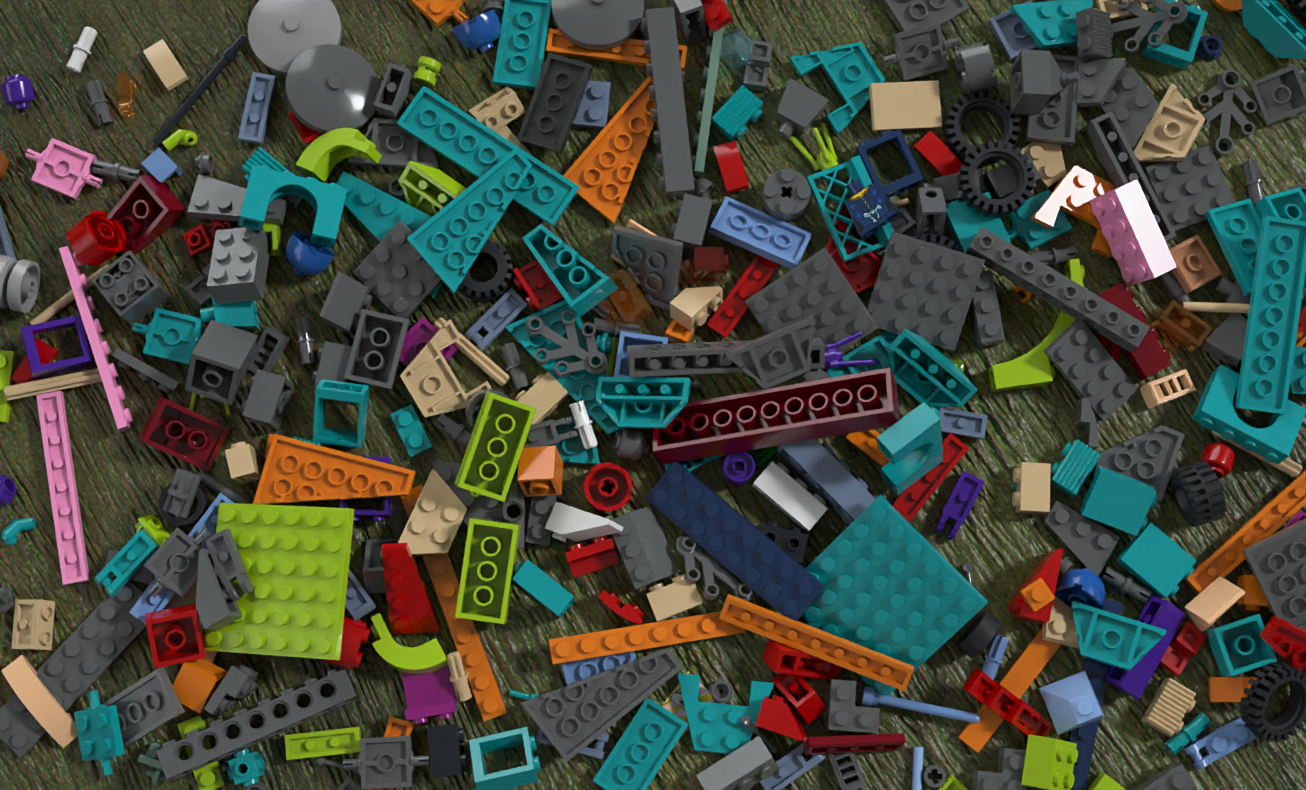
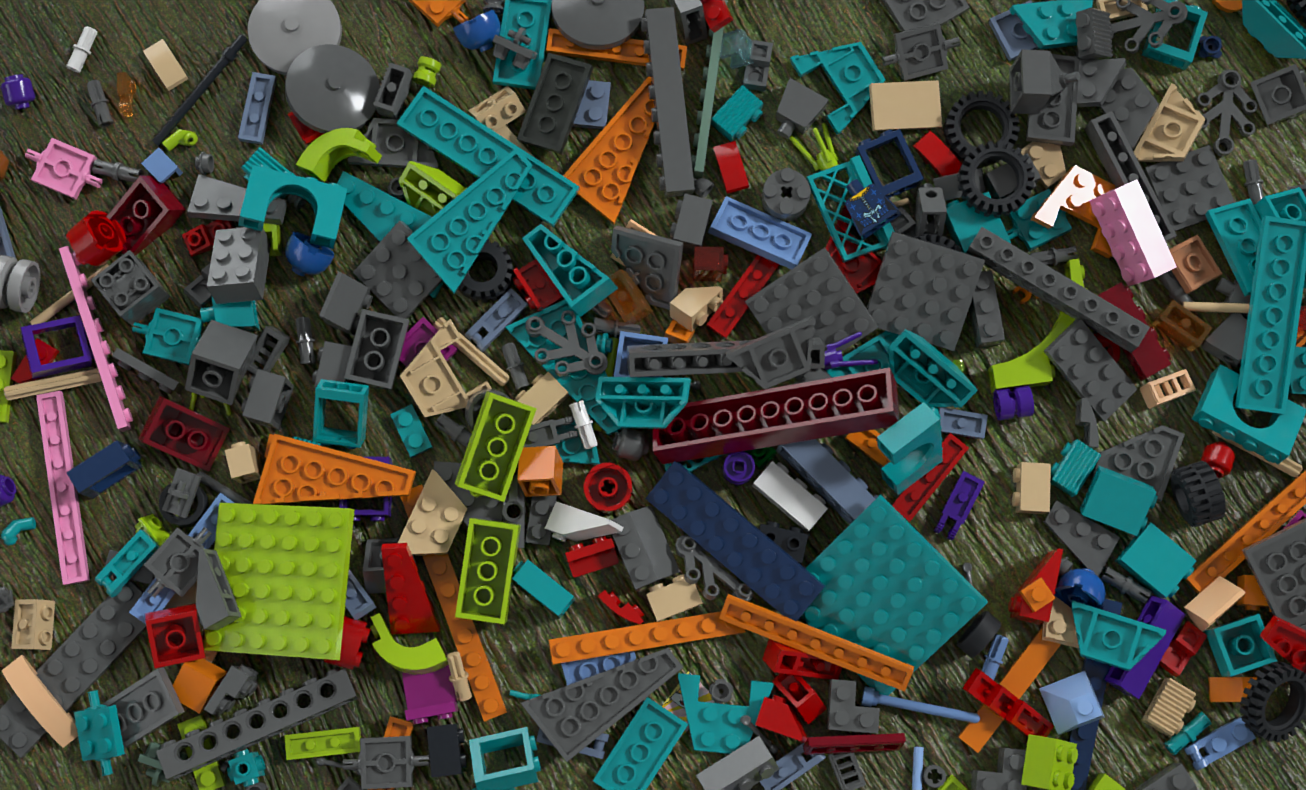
dark grey hinge [205,529,253,601] -> none
dark grey brick [953,41,997,94] -> none
none -> dark blue window [66,440,143,498]
none -> dark grey hips [493,27,538,70]
none -> dark purple wheel [993,385,1034,421]

